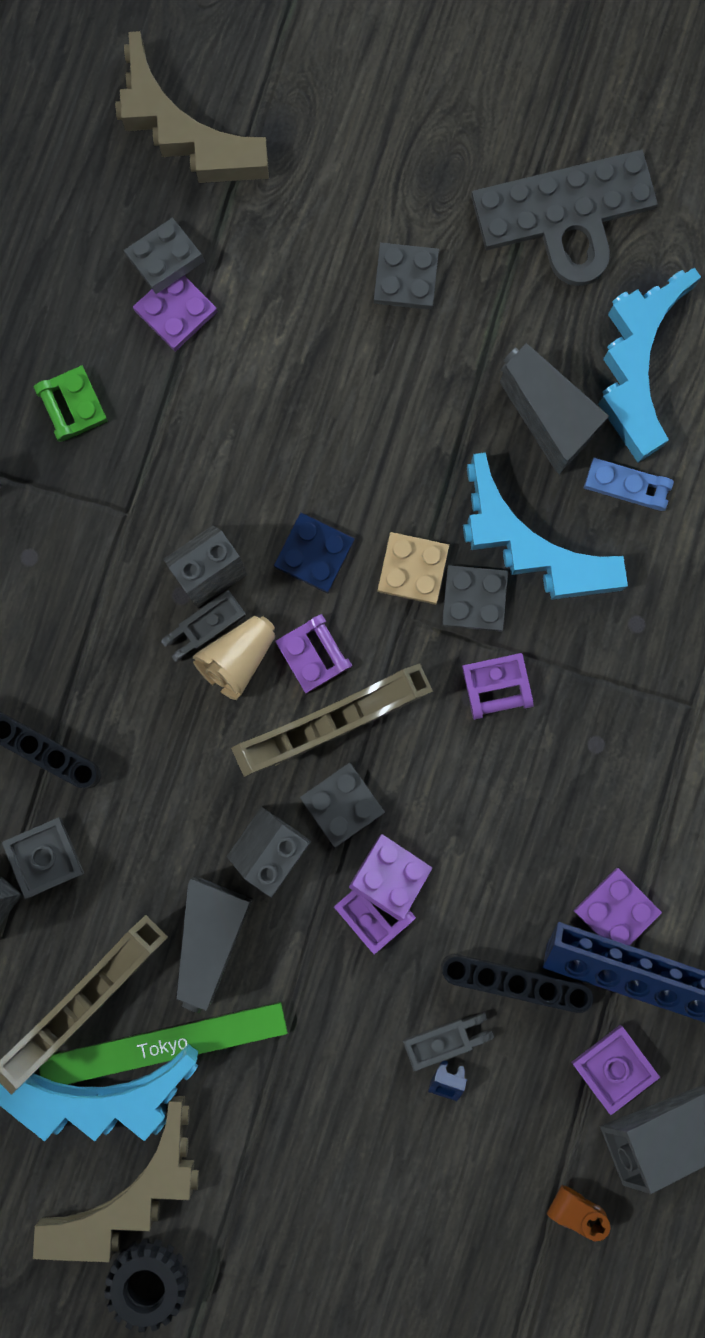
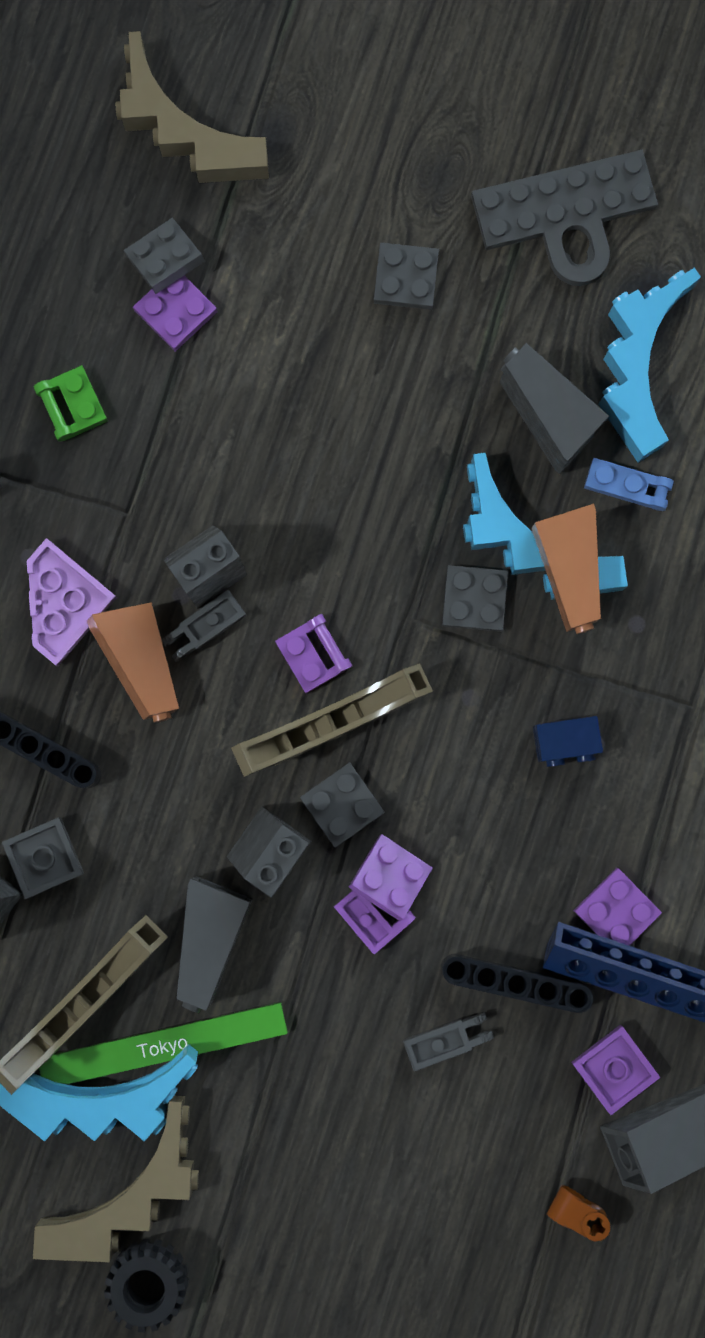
tan cone [193,616,275,700] -> none
dark blue plate [274,512,355,594] -> none
tan plate [377,532,449,605] -> none
dark blue tile [428,1060,467,1101] -> none
medium lavender plate [462,653,534,720] -> none
none -> lavender plate [27,538,117,666]
none -> nougat slope [87,602,179,723]
none -> nougat slope [531,504,601,634]
none -> dark blue brick [533,716,603,767]

